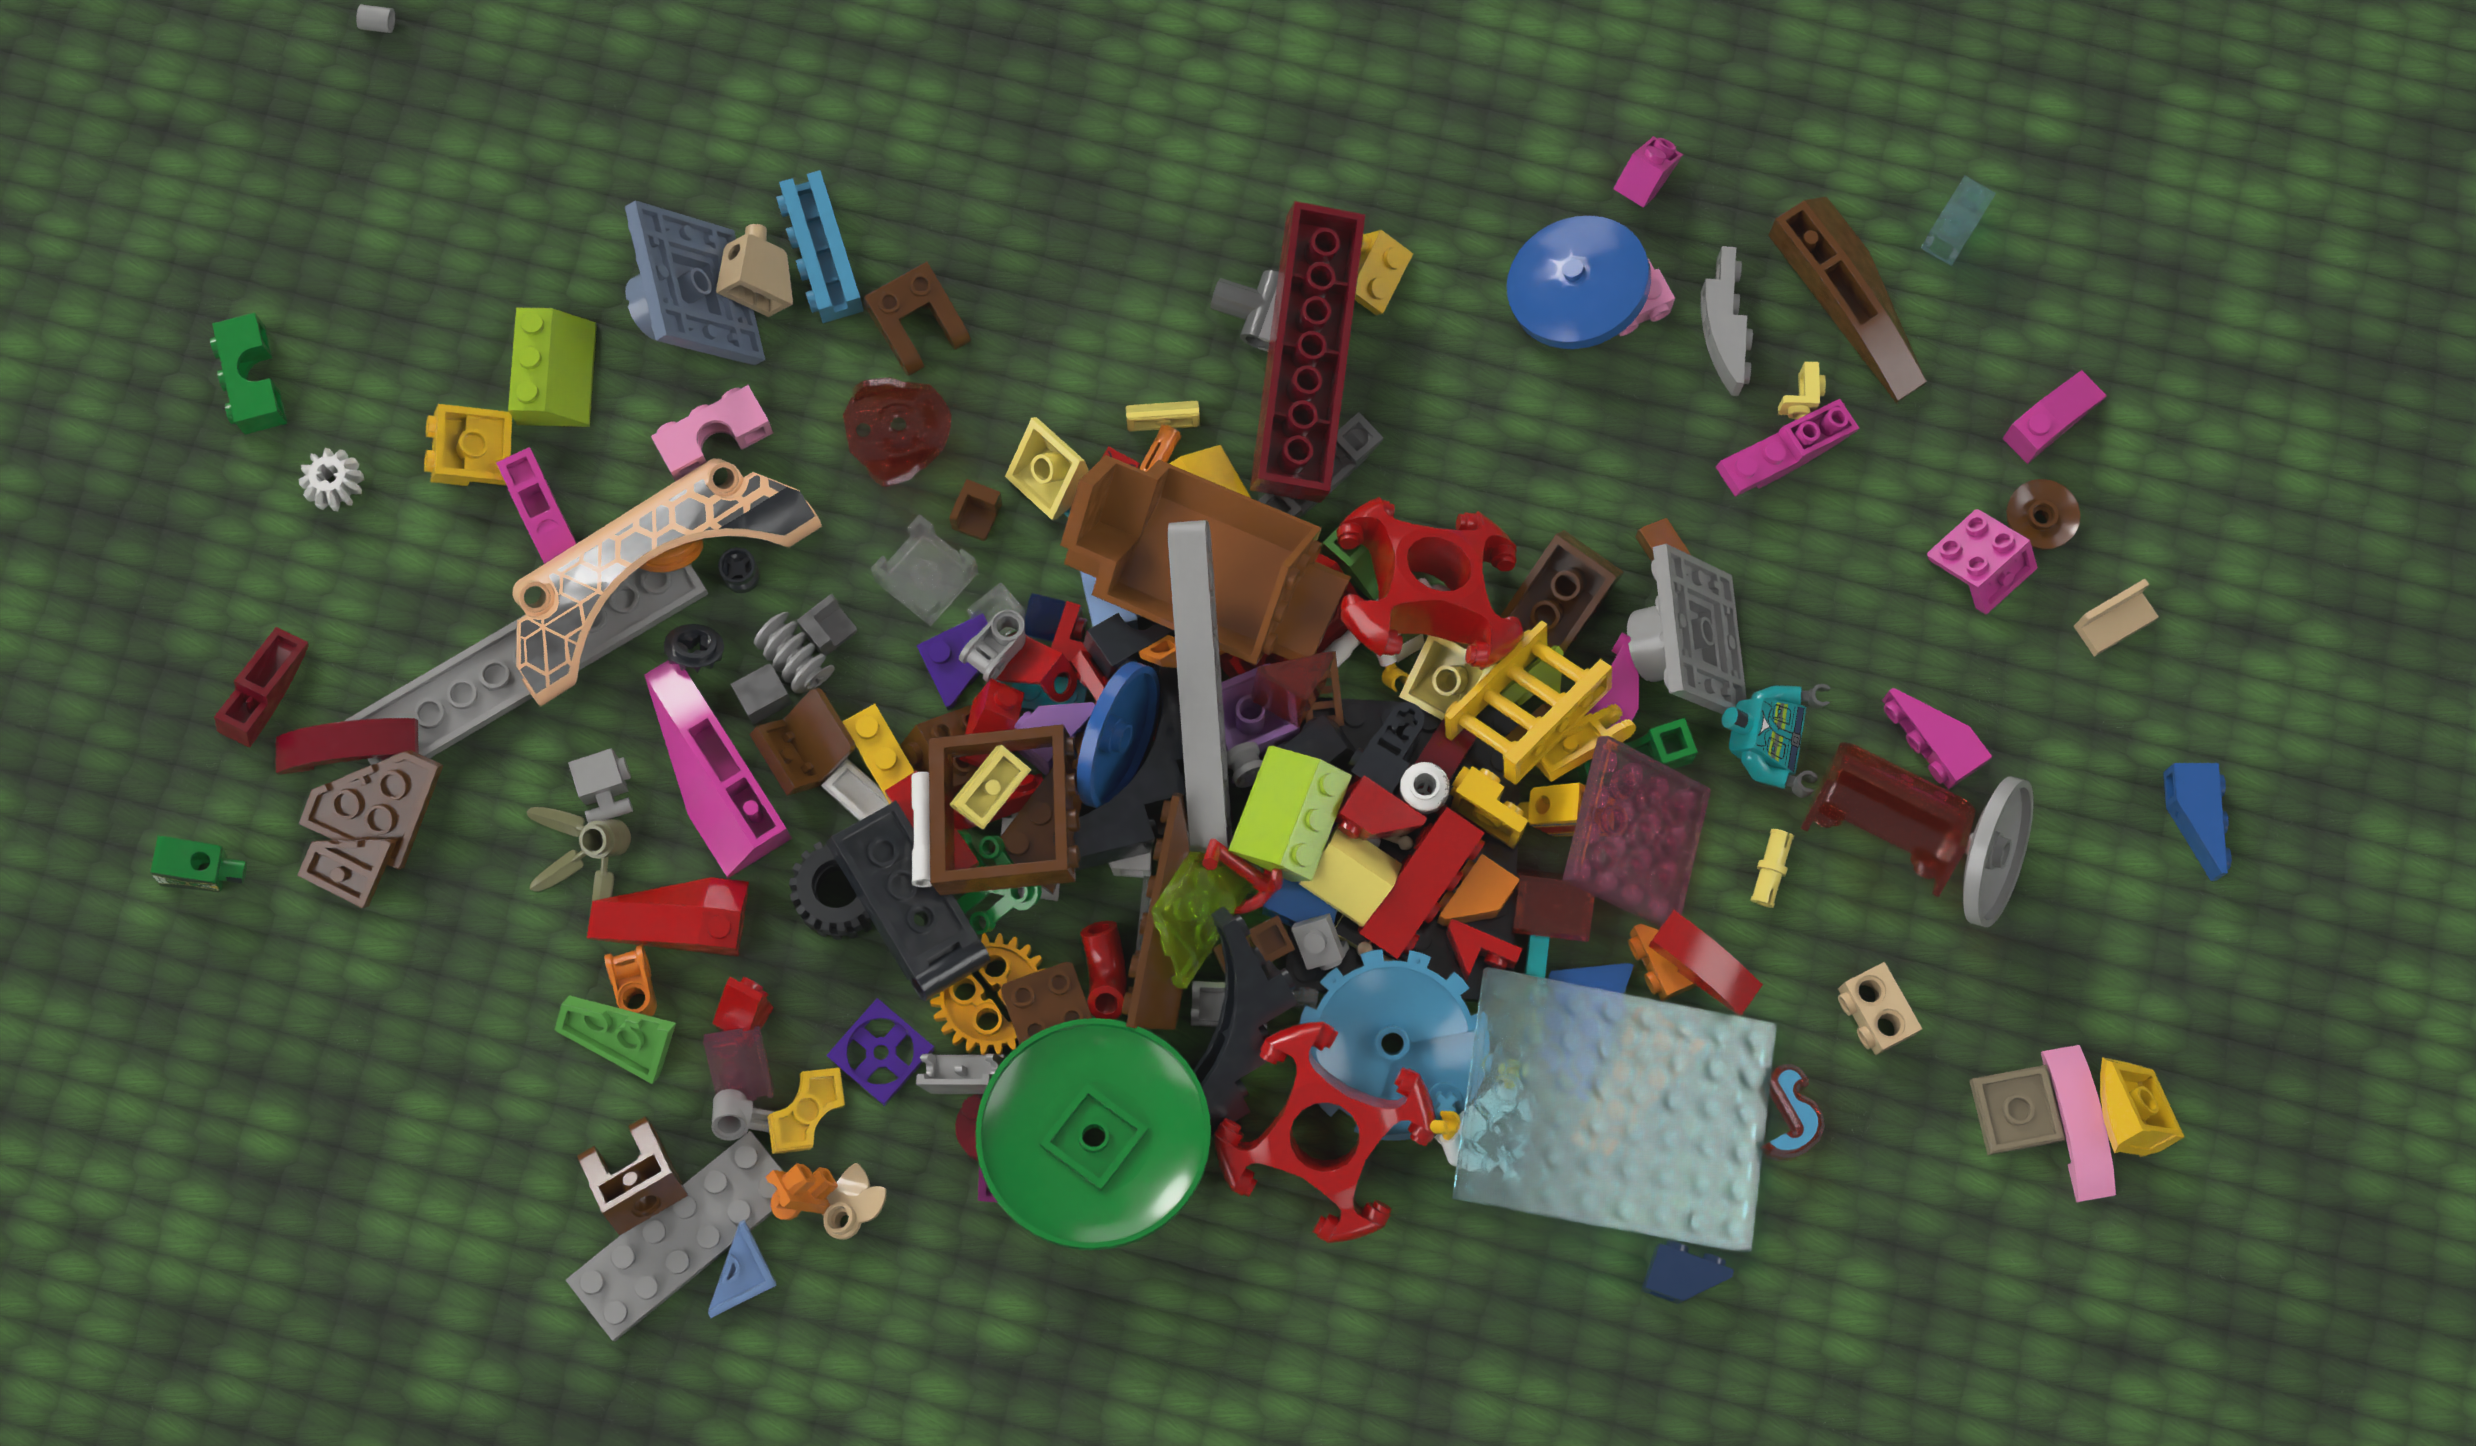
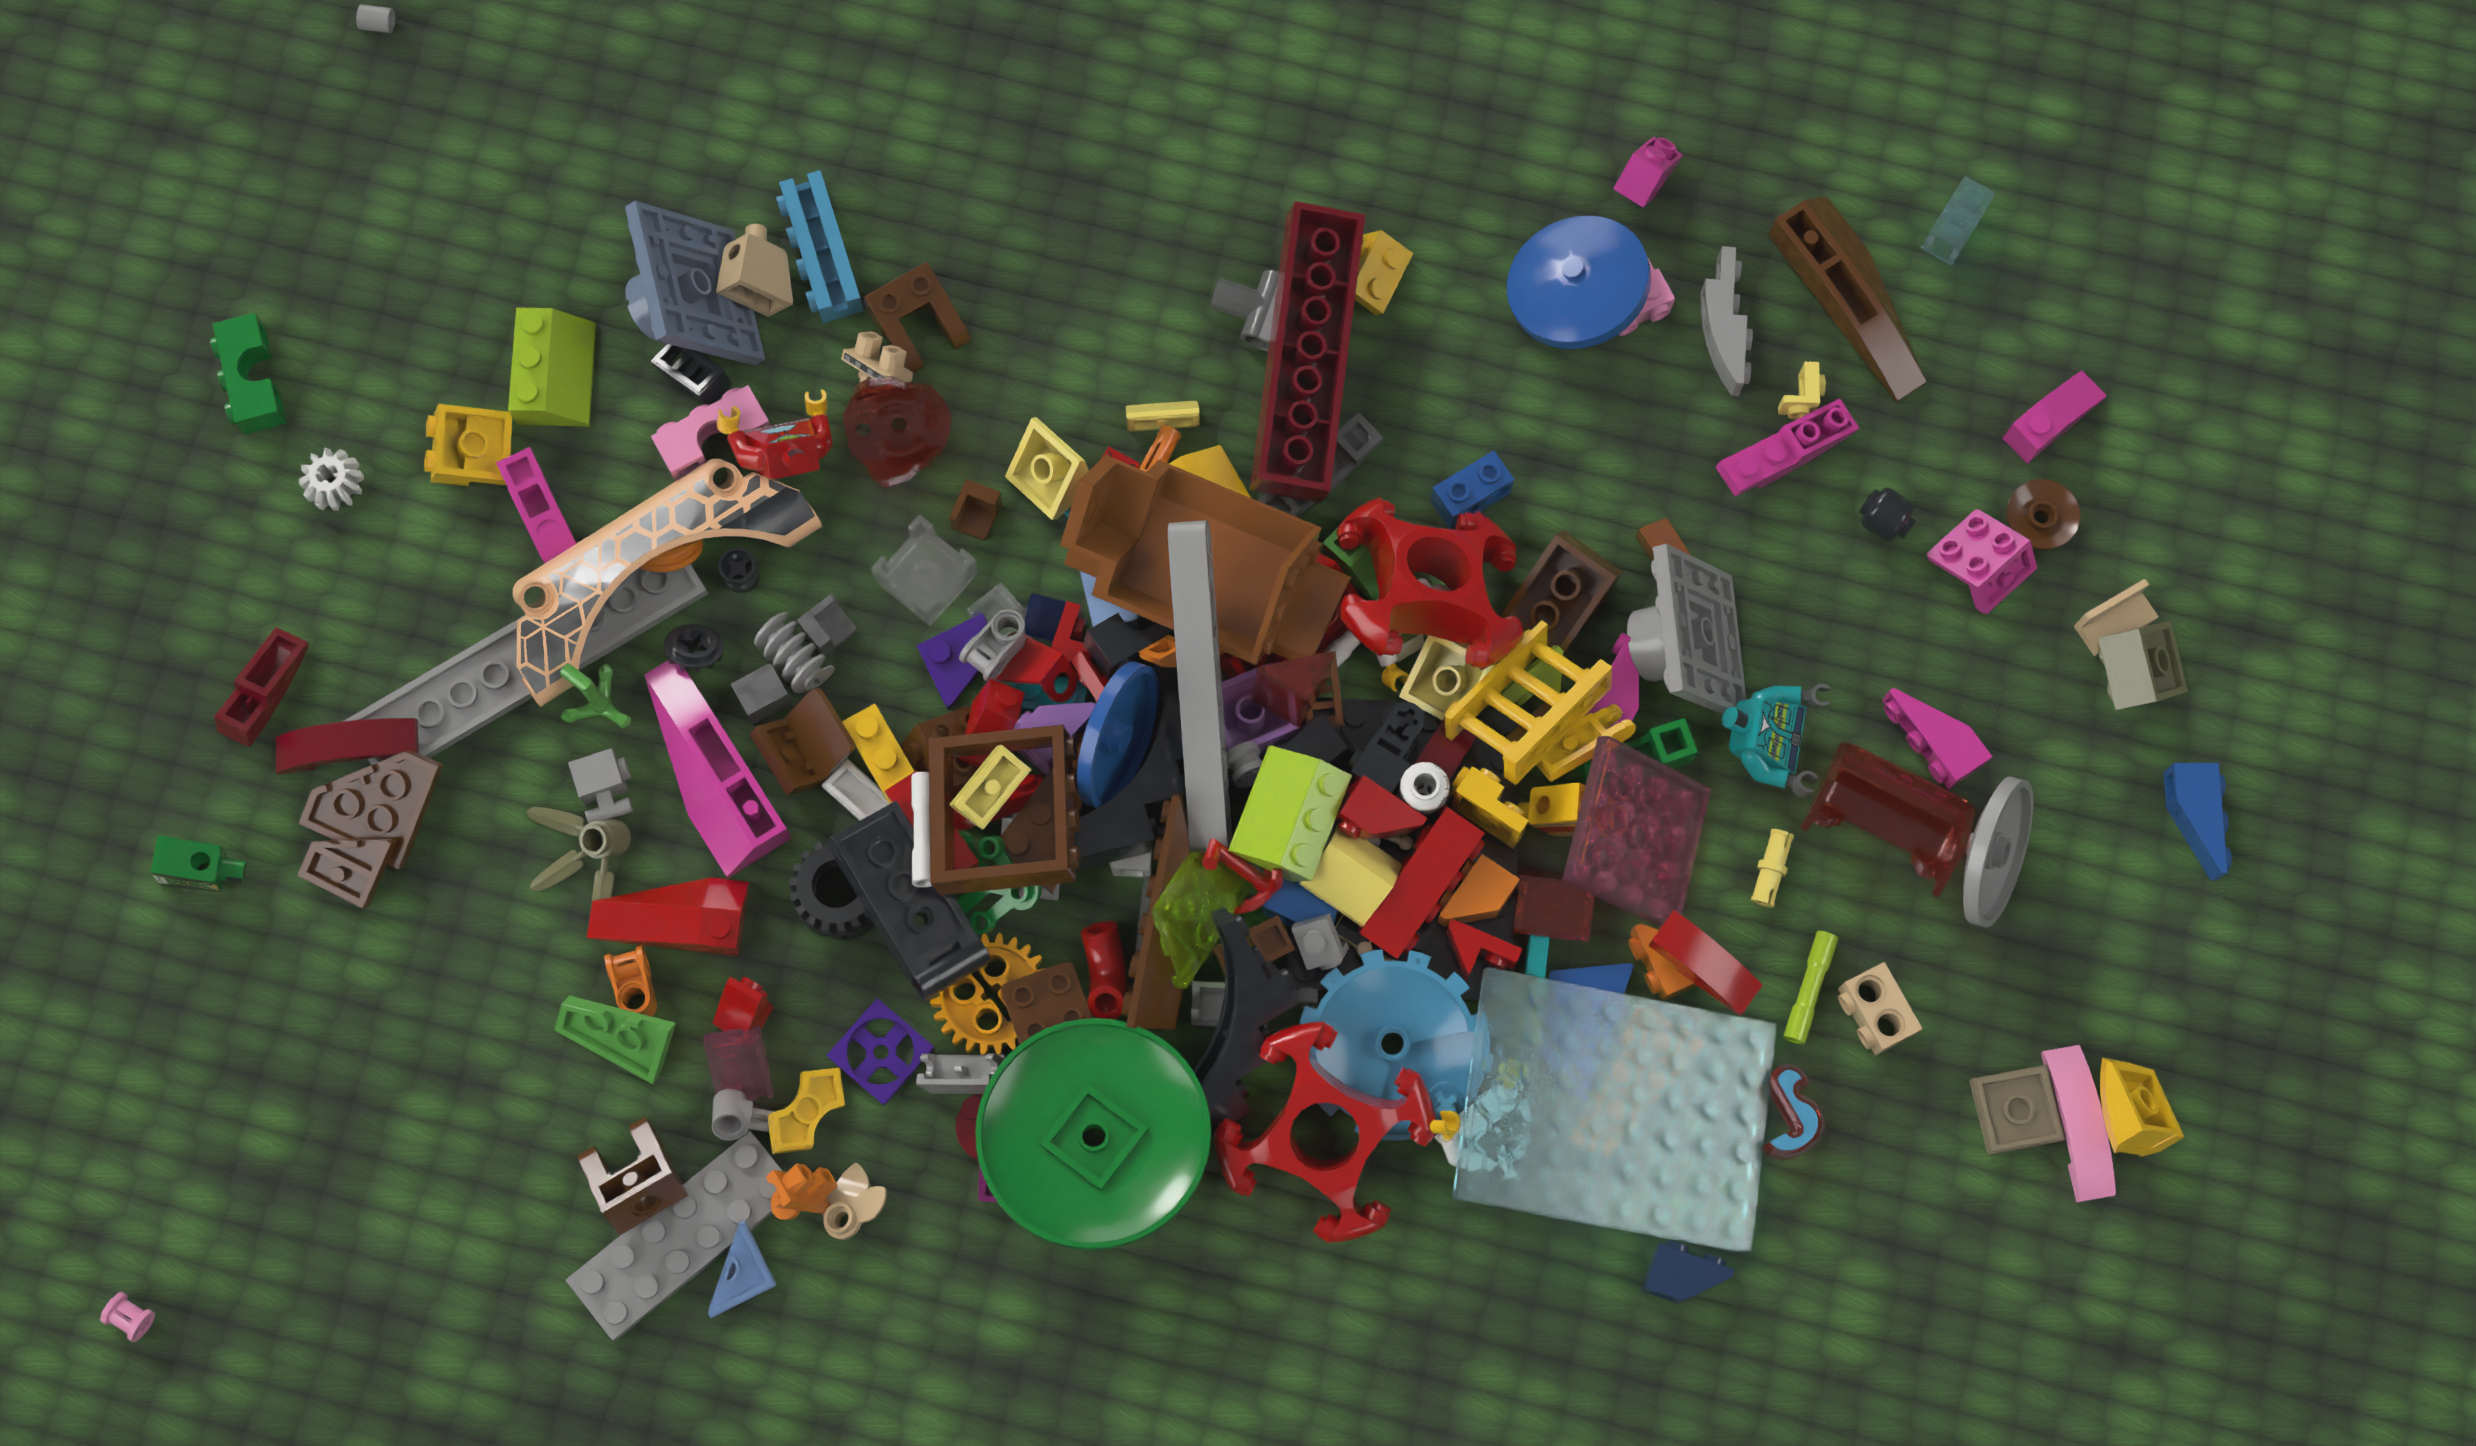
none -> bright pink bush [100,1292,155,1343]
none -> bright green piece [560,663,631,728]
none -> black slope [651,344,732,405]
none -> red torso [717,390,833,479]
none -> tan hips [841,331,913,397]
none -> blue brick [1430,450,1514,530]
none -> lime piece [1783,931,1839,1045]
none -> black head [1859,487,1916,542]
none -> slope [2098,620,2188,710]

